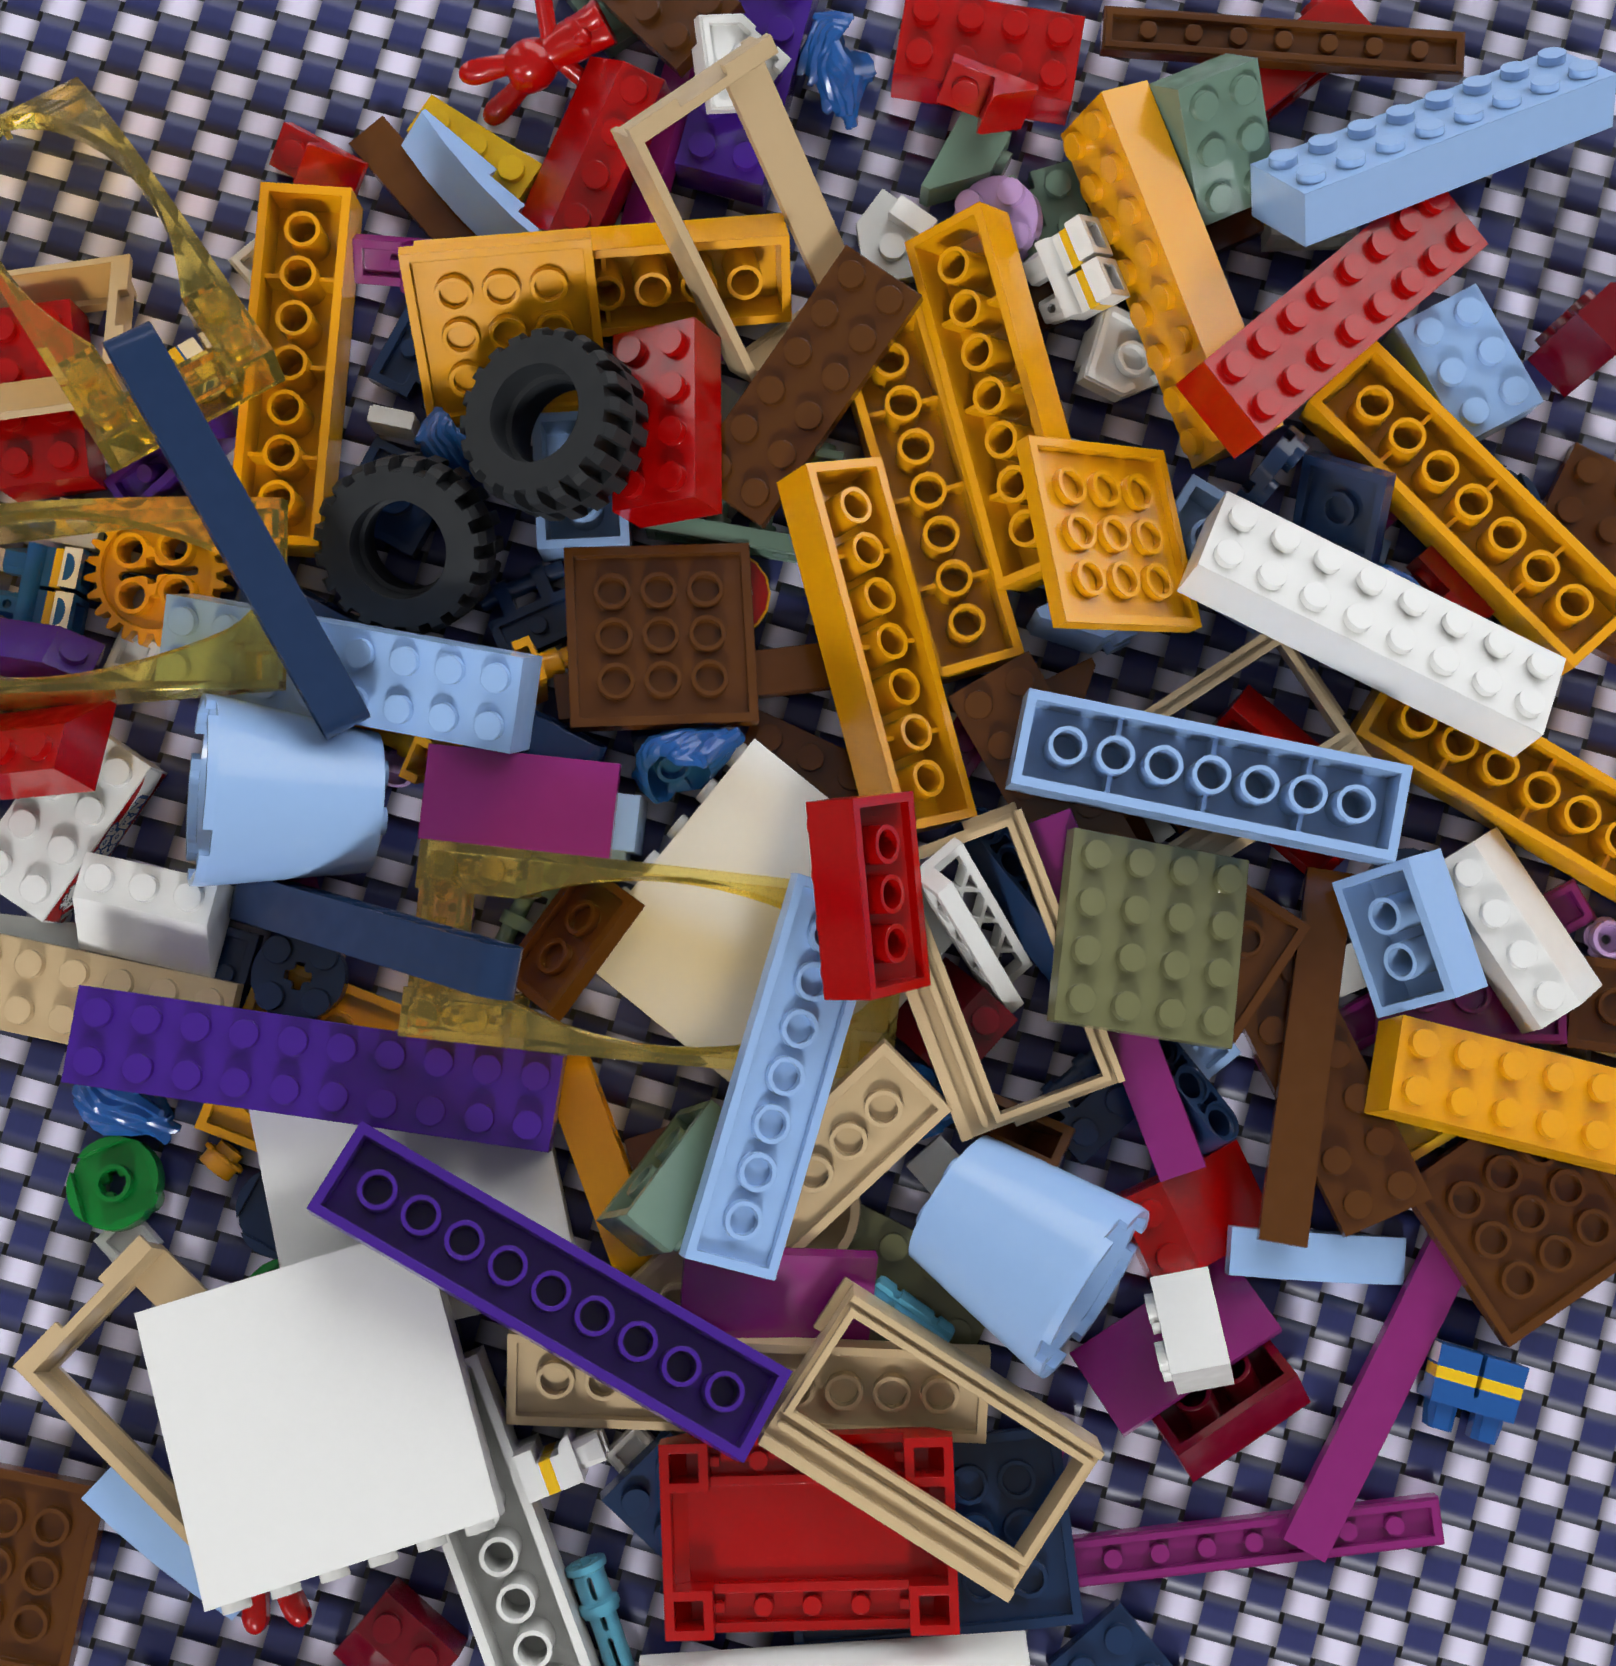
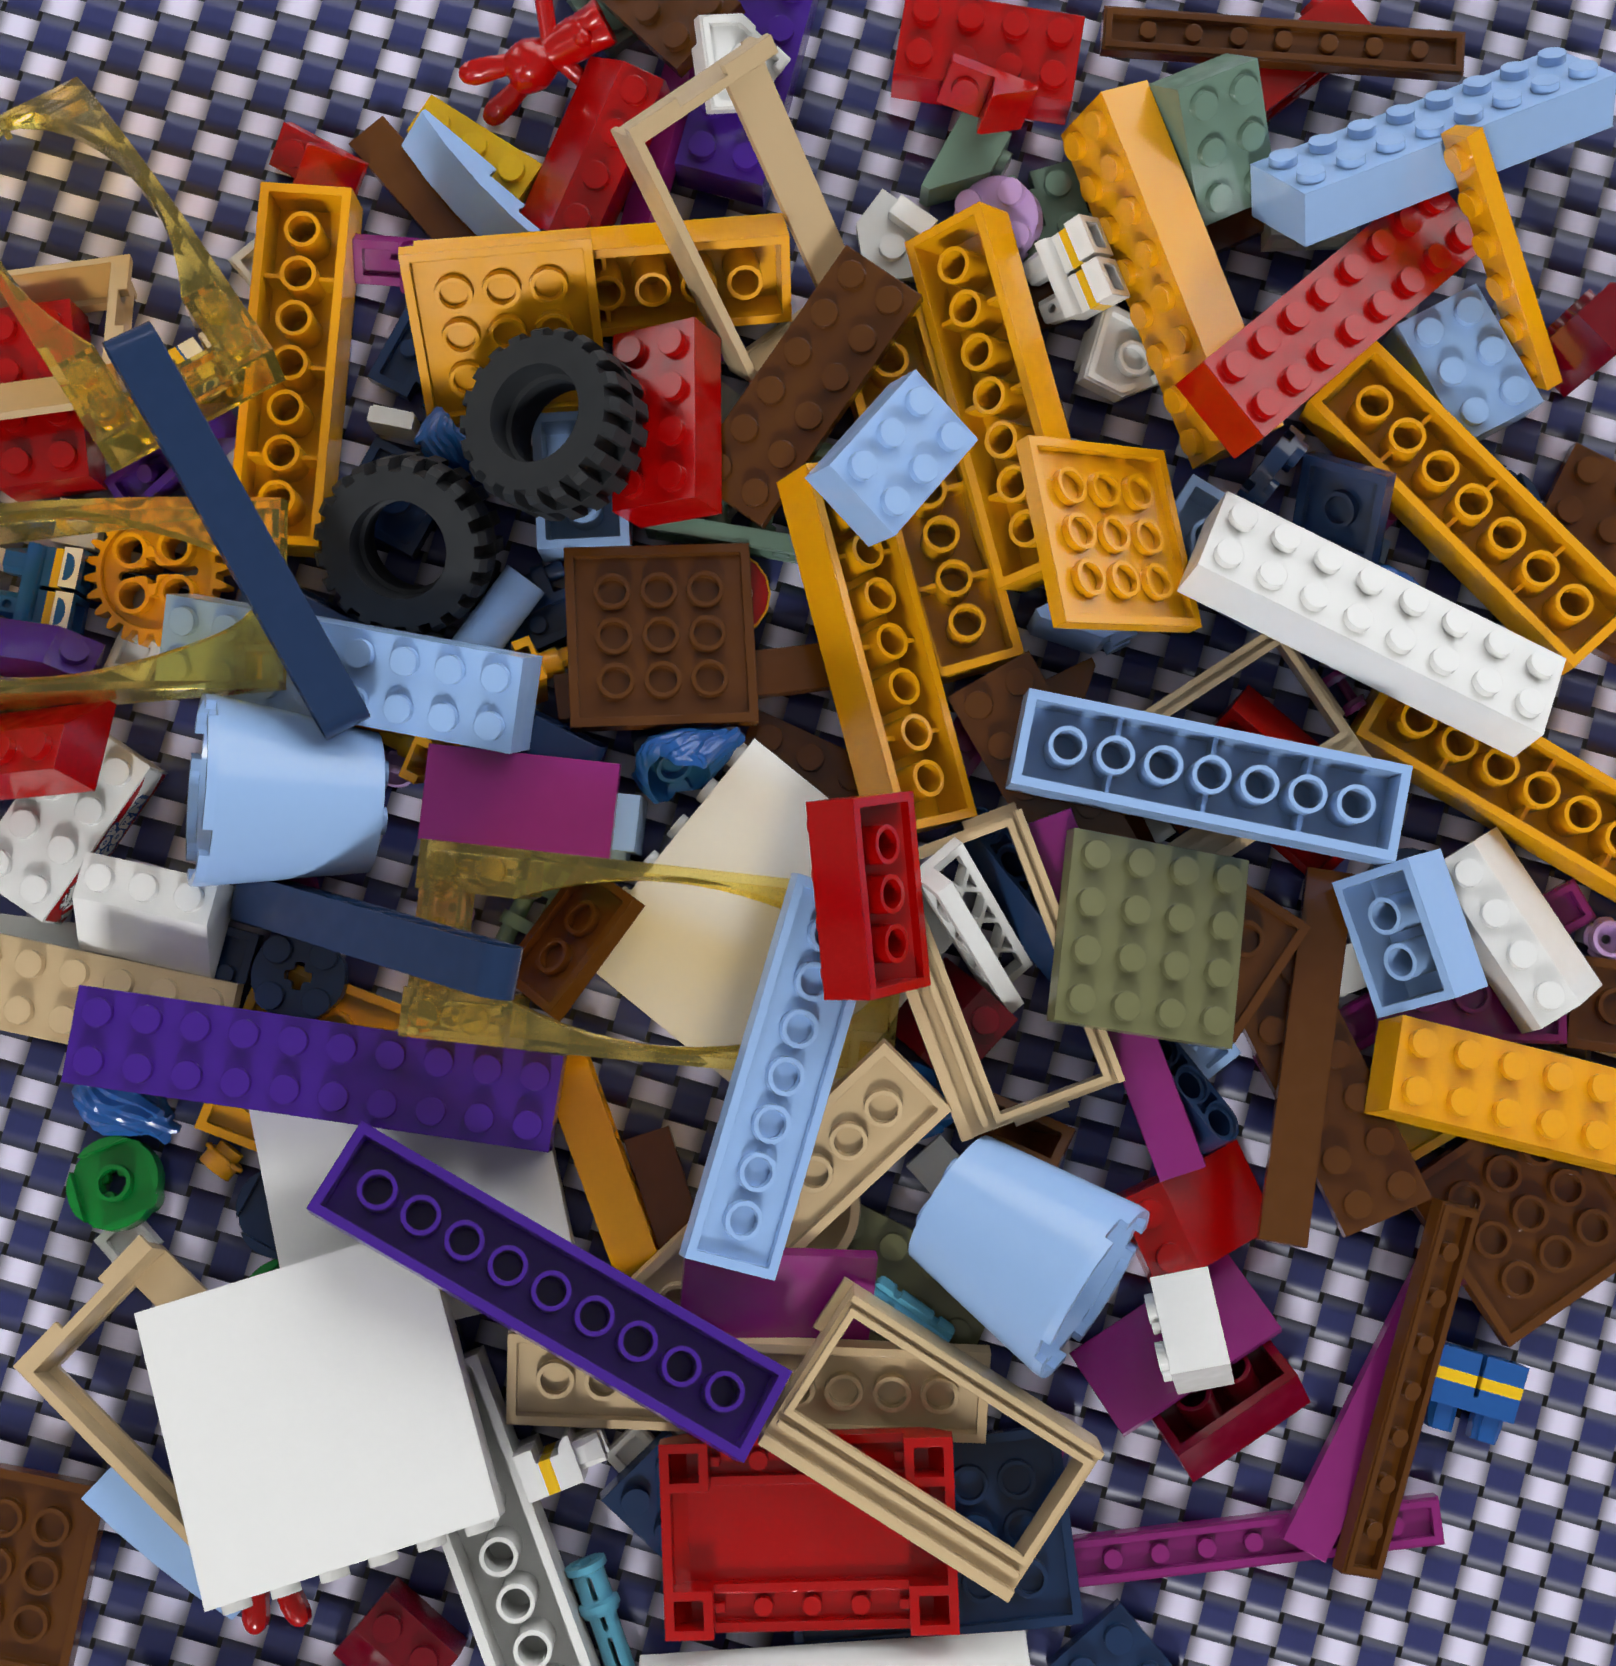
sand green brick [596,1099,722,1257] -> none
blue hair [796,11,877,130] -> none
dark blue plate [1038,1049,1136,1165] -> none
light blue slope [1225,1225,1406,1285] -> none
red slope [1406,545,1495,619] -> none
none -> light blue brick [452,565,544,649]
none -> light blue brick [805,369,978,547]
none -> magenta piece [1322,670,1367,717]
none -> reddish brown tile [1332,1197,1481,1580]
none -> light orange plate [1441,124,1563,391]

